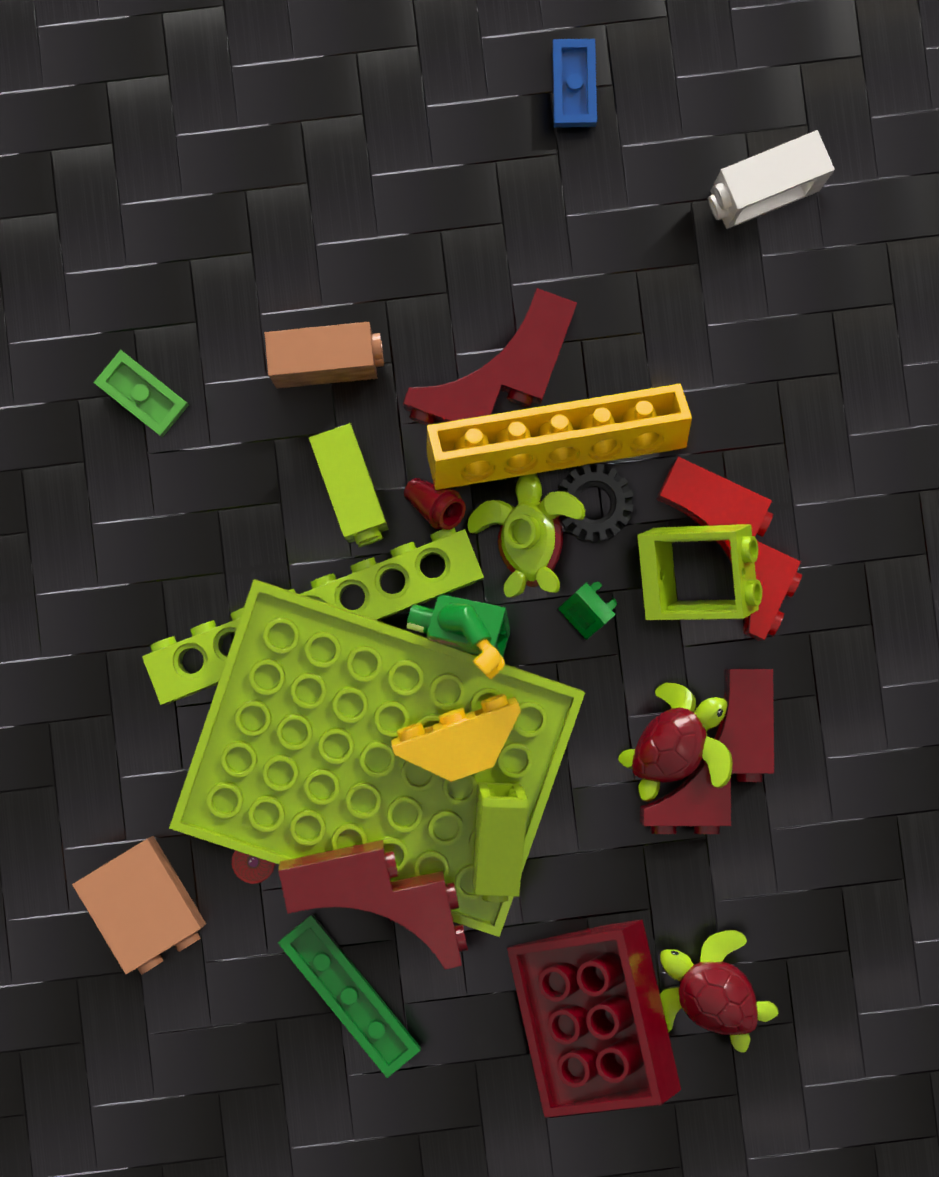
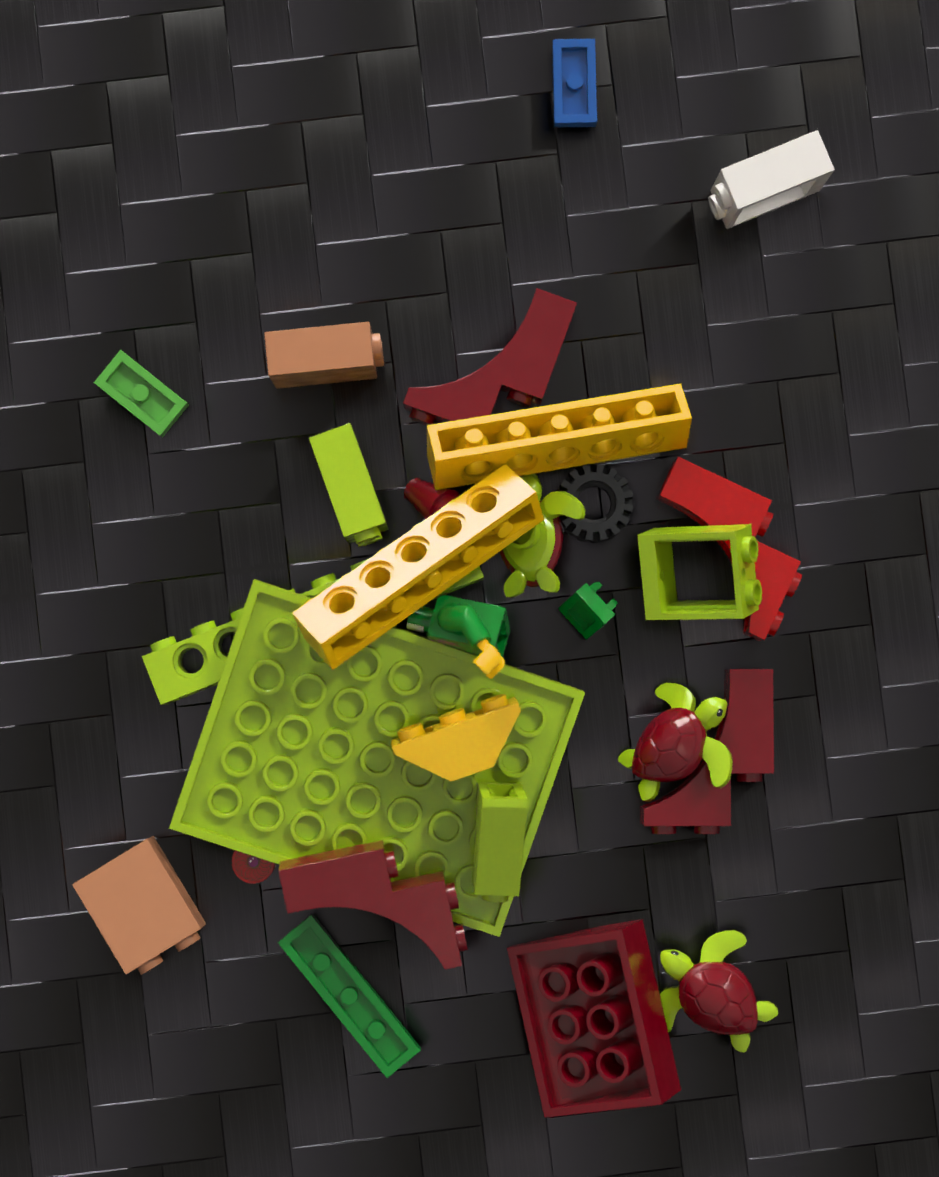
none -> yellow brick [292,464,544,670]

